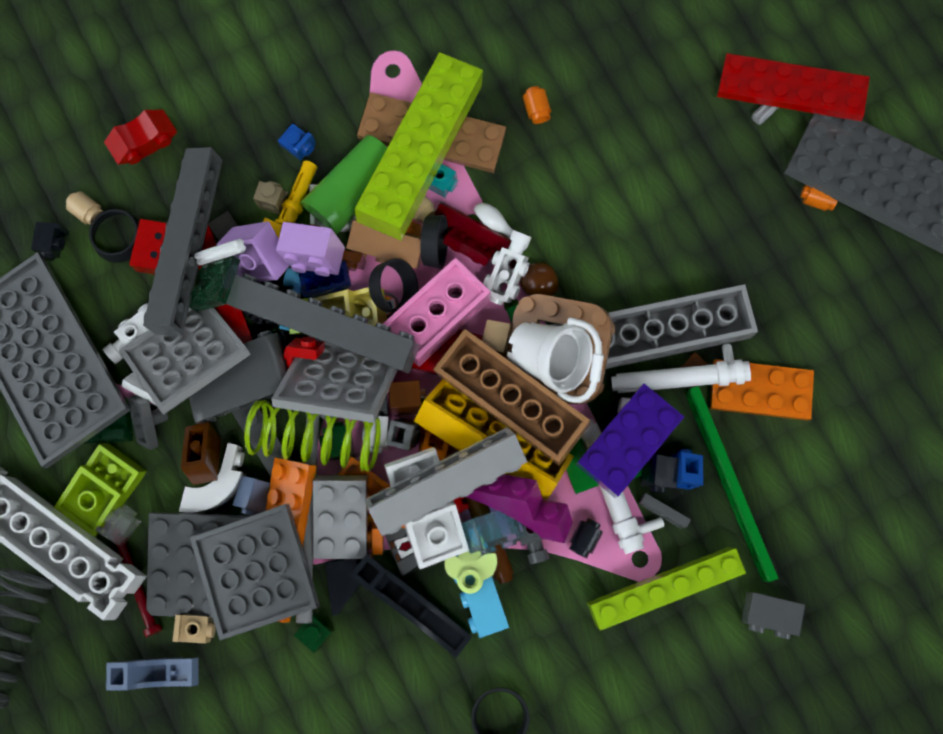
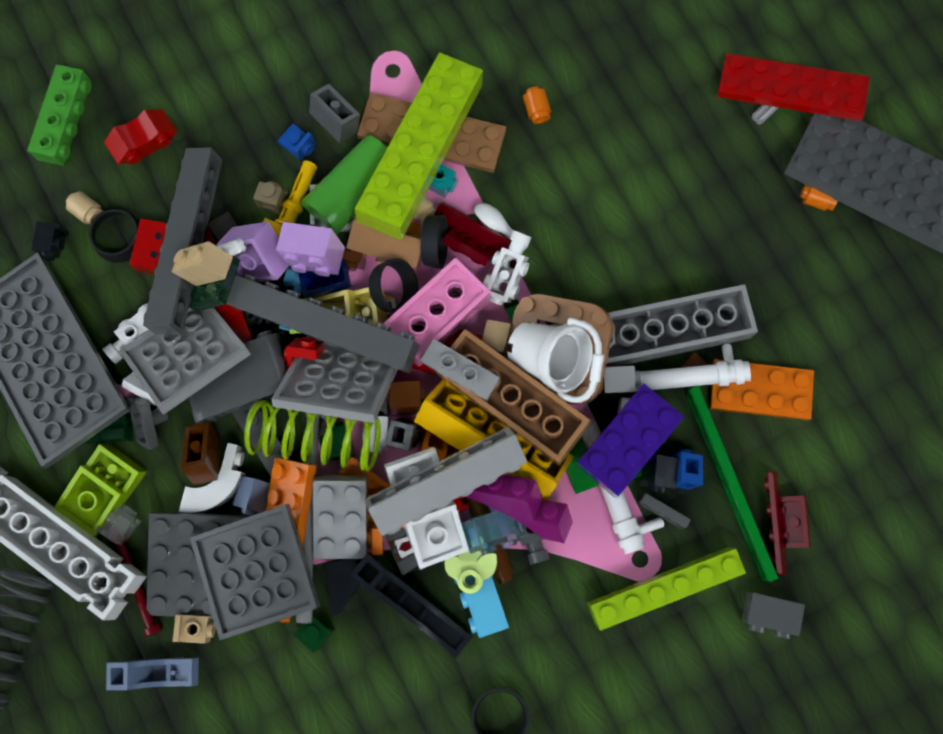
reddish brown hair [520,262,559,296] -> none
black brick [569,518,603,559] -> none
none -> bright green brick [27,64,92,166]
none -> tan brick [172,241,233,286]
none -> dark grey brick [309,84,360,144]
none -> light grey plate [420,339,501,401]
none -> light grey brick [604,366,641,393]
none -> dark red bracket [765,471,811,575]

